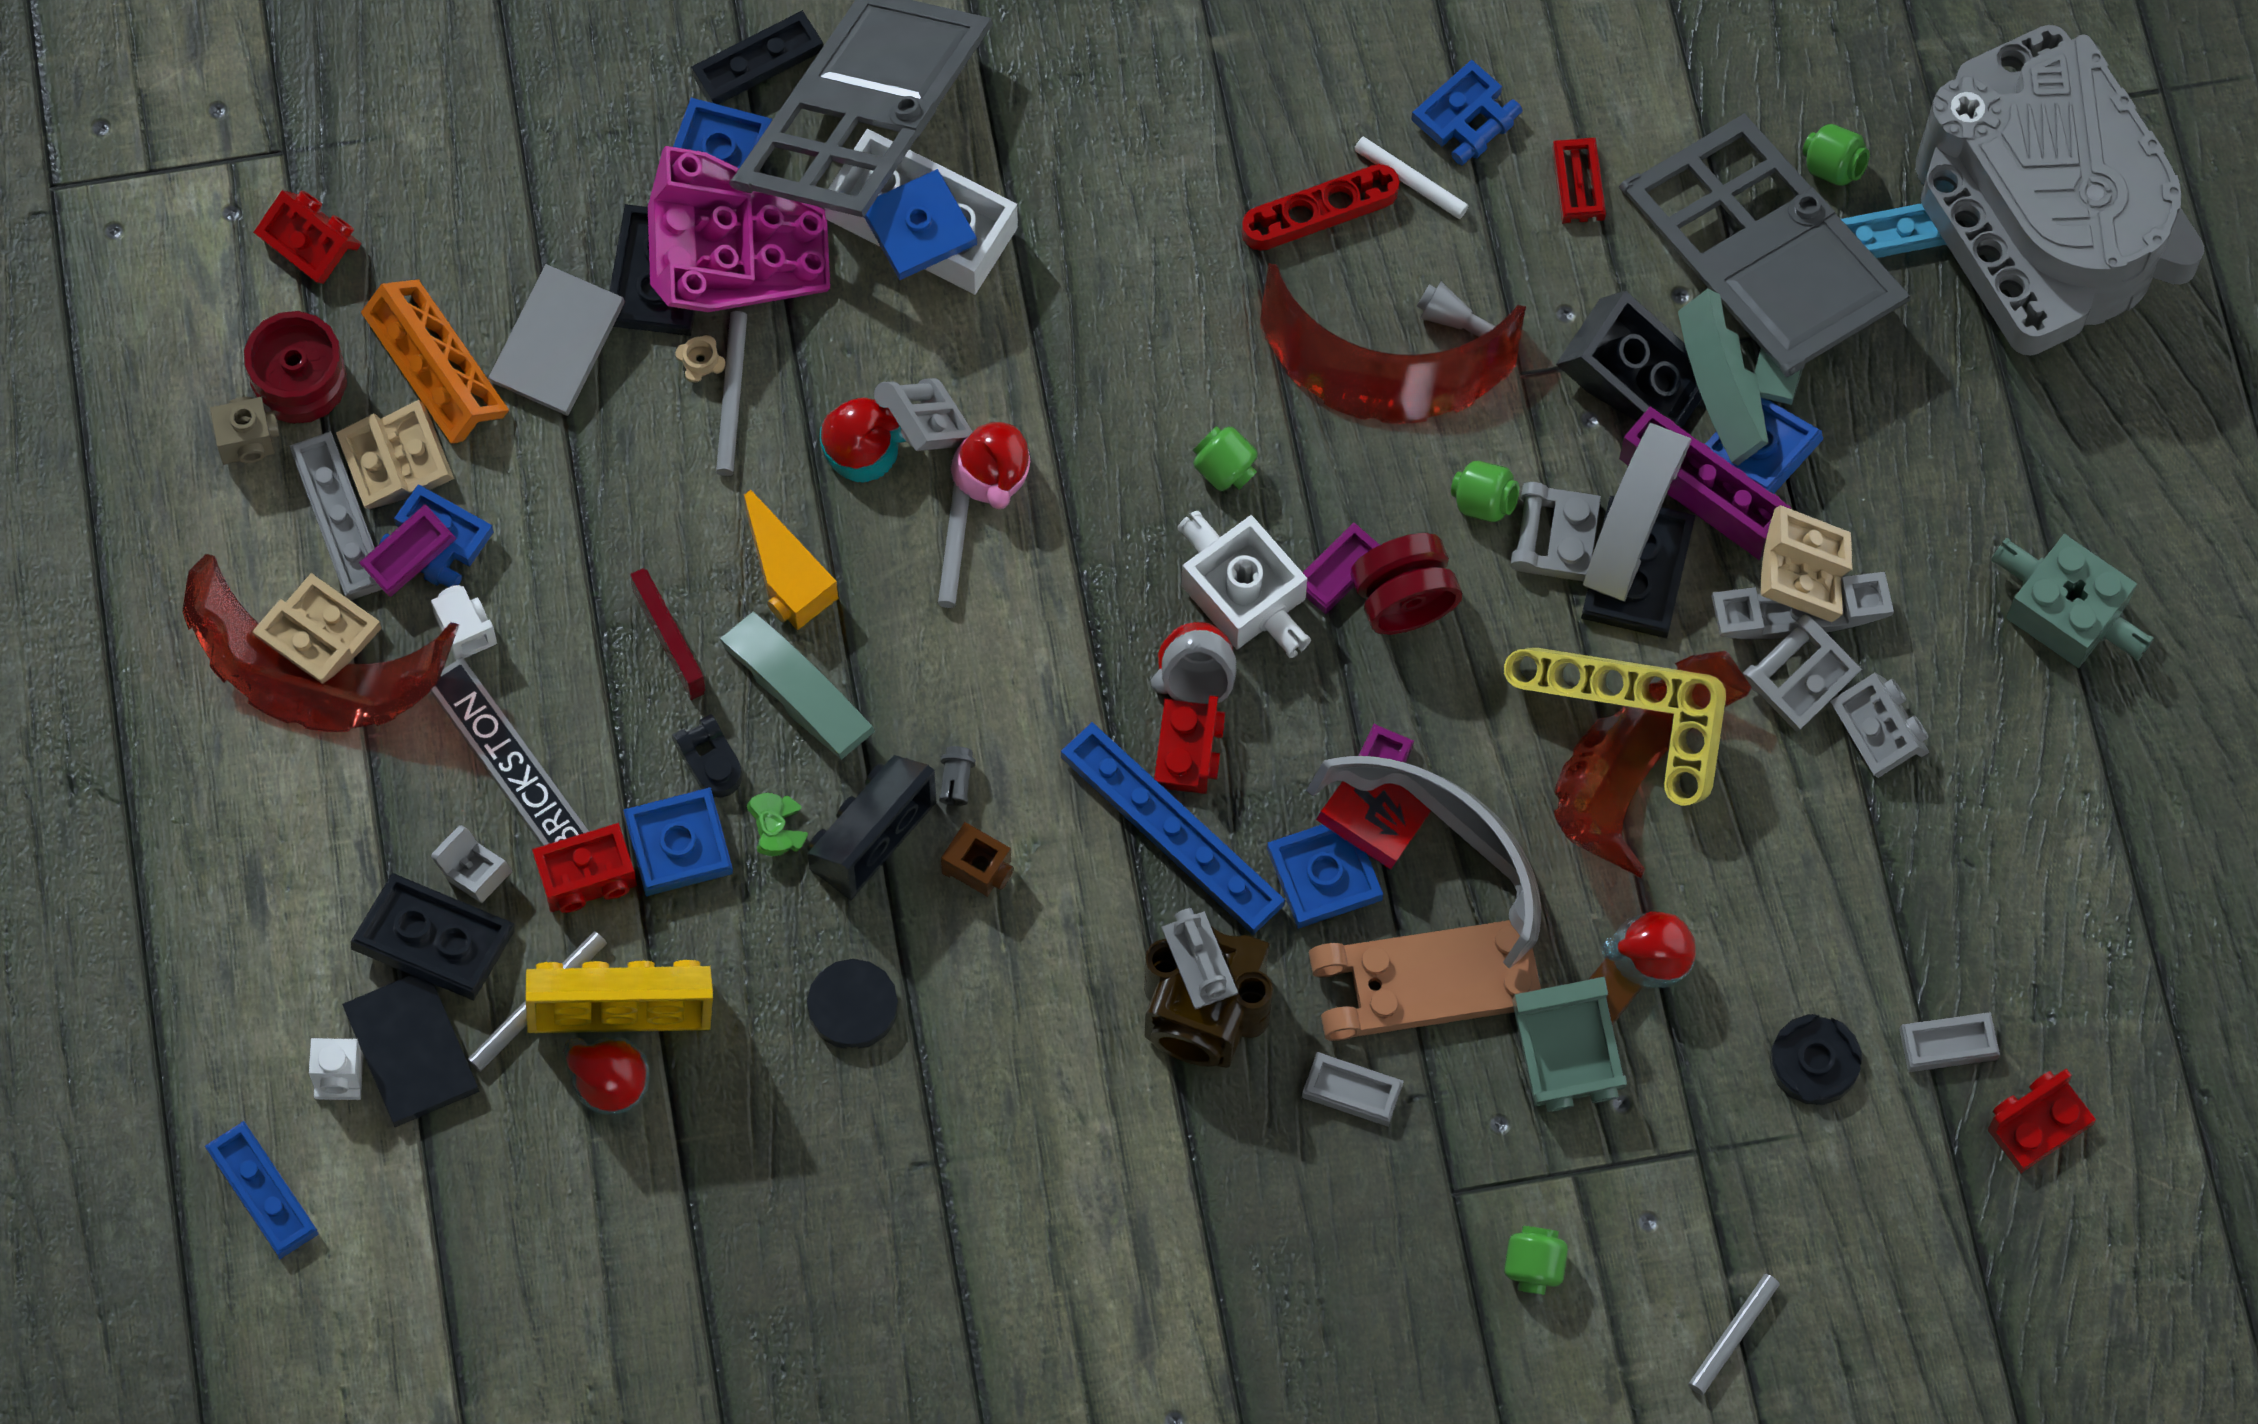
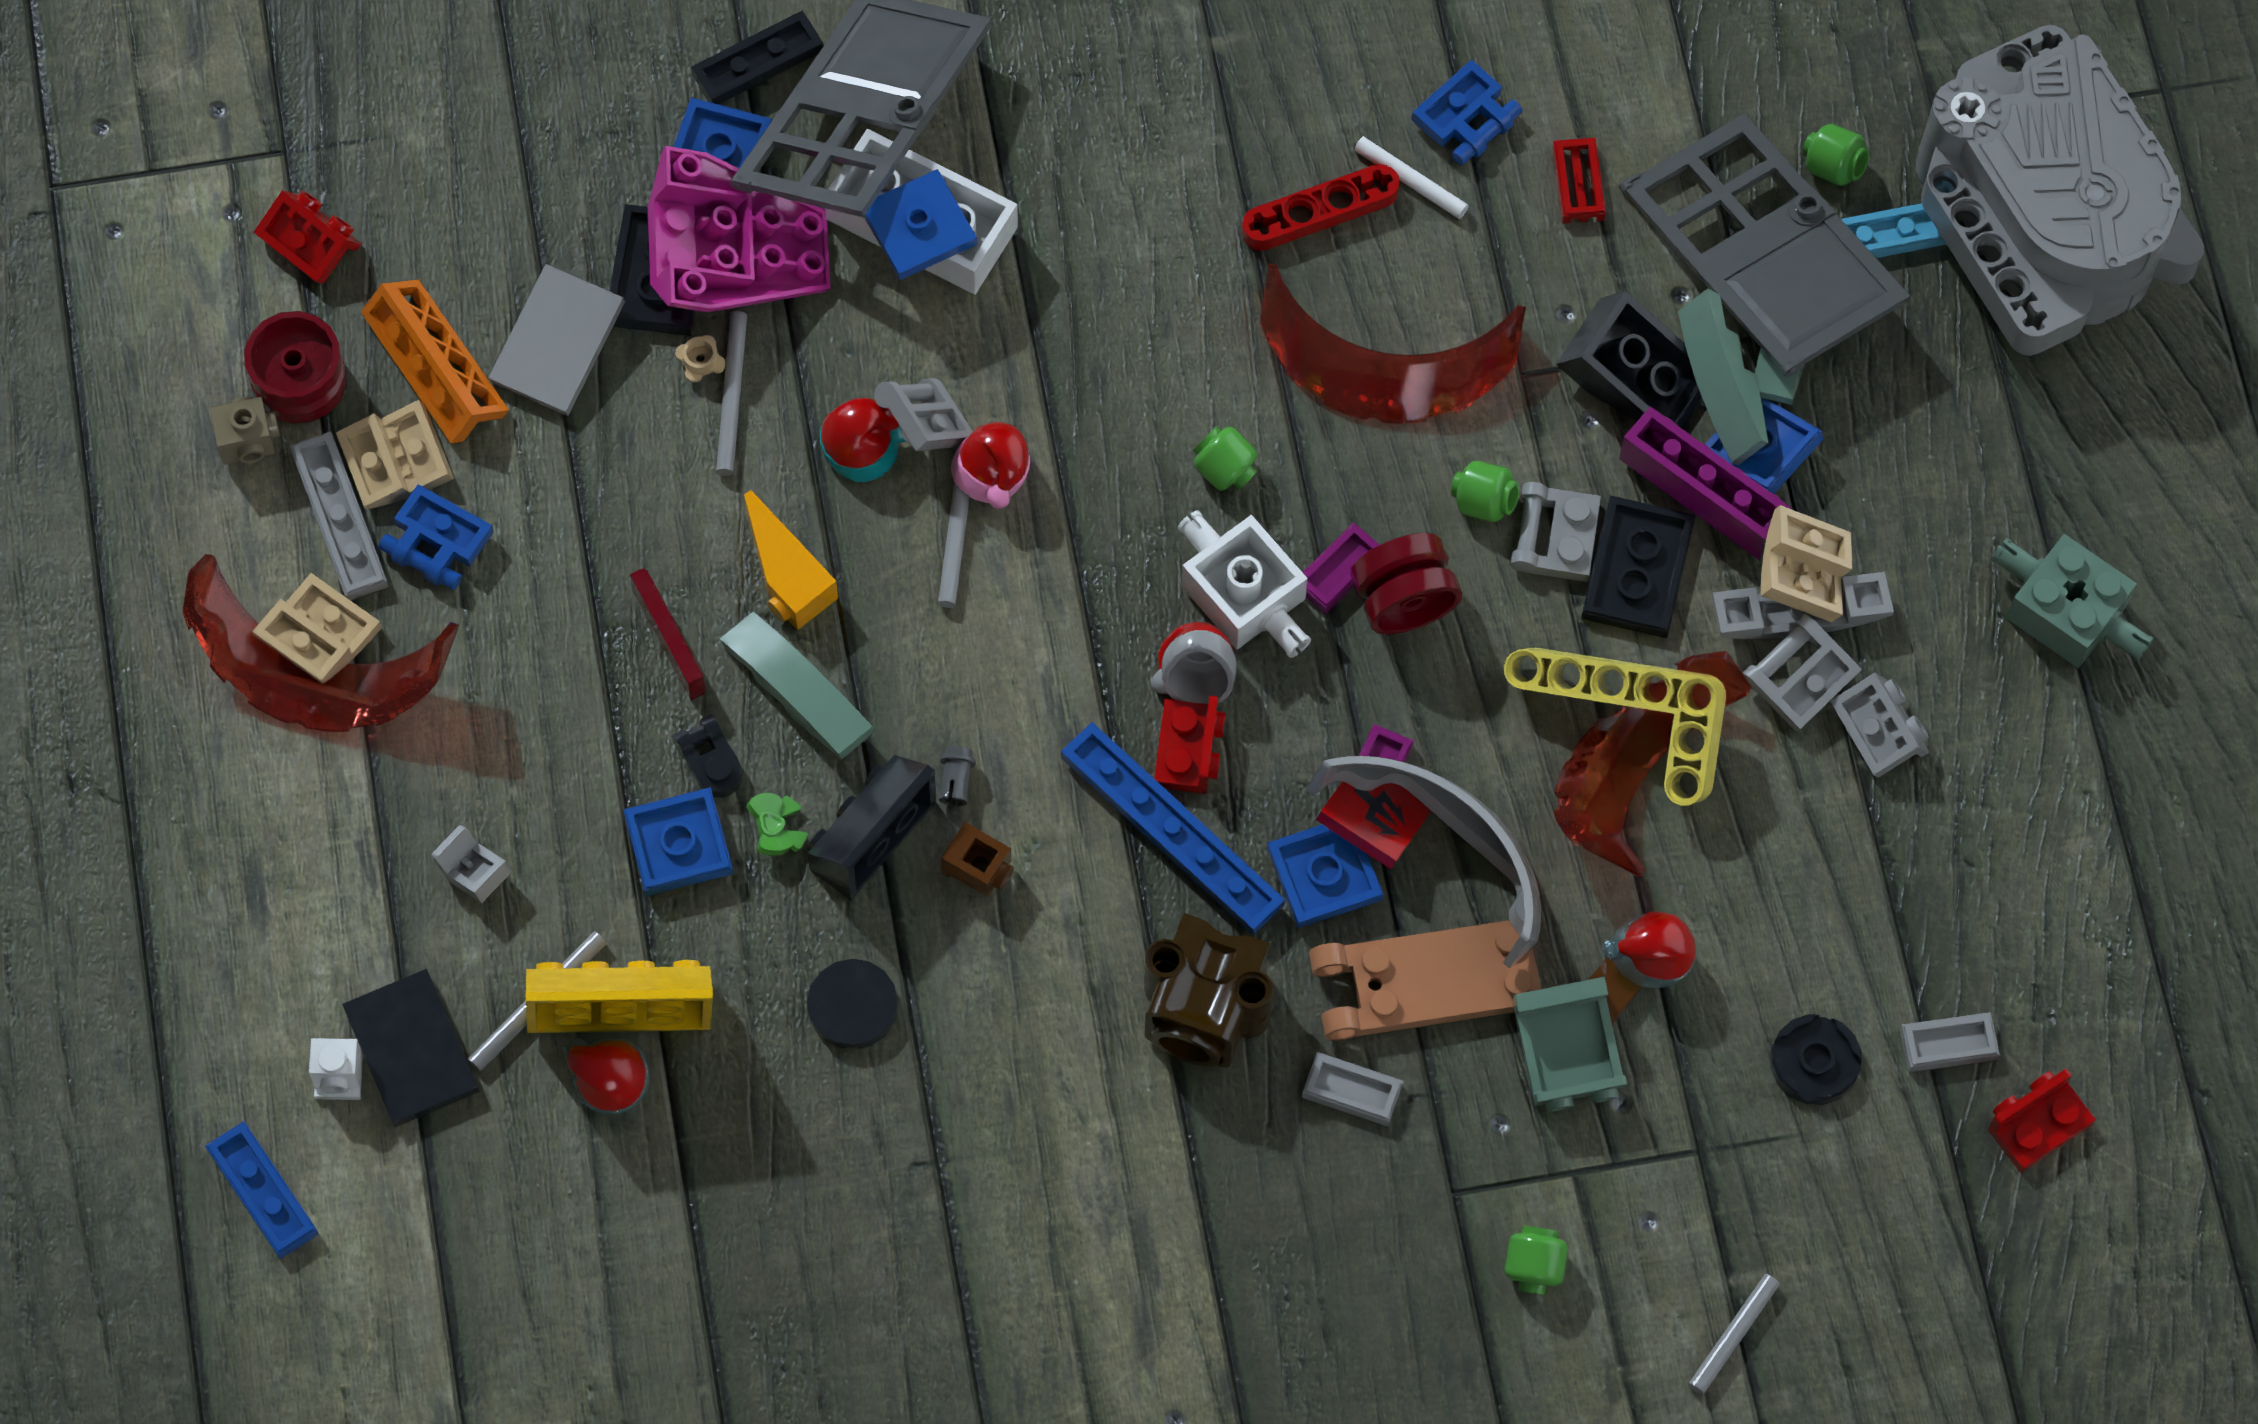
black tile [351,873,514,1001] -> none
magenta tile [359,504,457,597] -> none
tile [425,657,589,846] -> none
white brick [431,585,497,661] -> none
red bracket [532,823,637,913] -> none
light grey hinge [1162,908,1238,1009] -> none
light grey cone [1416,281,1496,341] -> none
light grey slope [1583,423,1692,602] -> none

